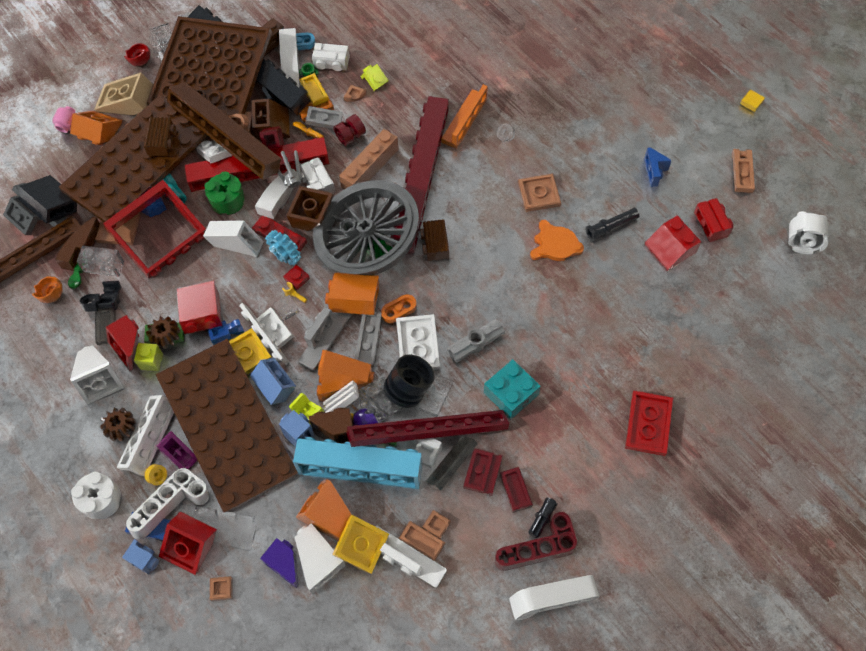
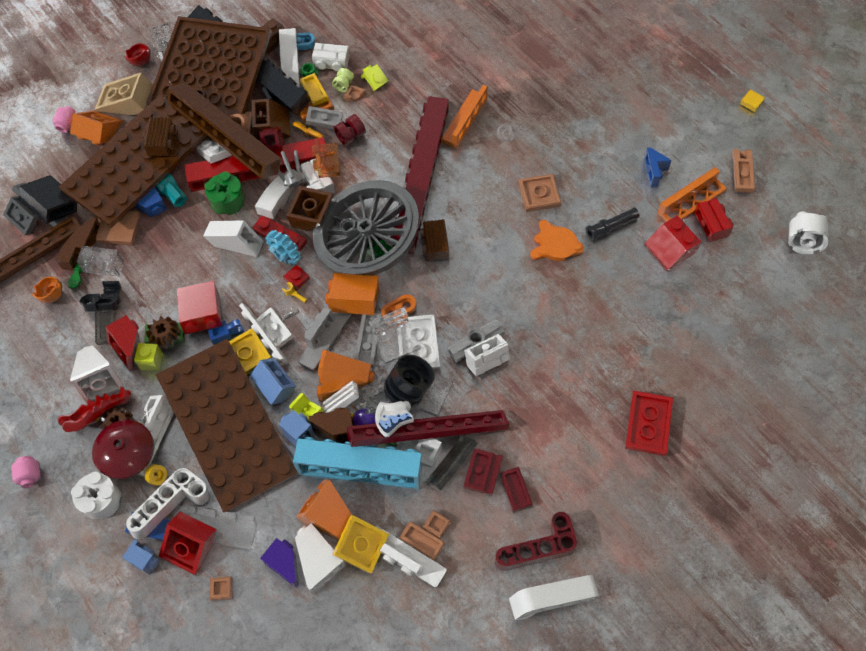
red window [103,180,206,278] -> none
magenta slope [156,431,197,470] -> none
nougat brick [339,129,399,189] -> none
teal brick [483,359,541,420] -> none
black axle [528,497,558,538] -> none
none -> bright pink head [11,456,41,488]
none -> red animal [57,387,132,432]
none -> dark red dish [92,420,154,479]
none -> clear orange bracket [312,139,340,178]
none -> yellowish green wheel [332,68,354,92]
none -> clear bracket [368,307,421,364]
none -> white arm [375,401,414,437]
none -> white brick [464,334,510,376]
none -> orange fence [657,167,727,222]

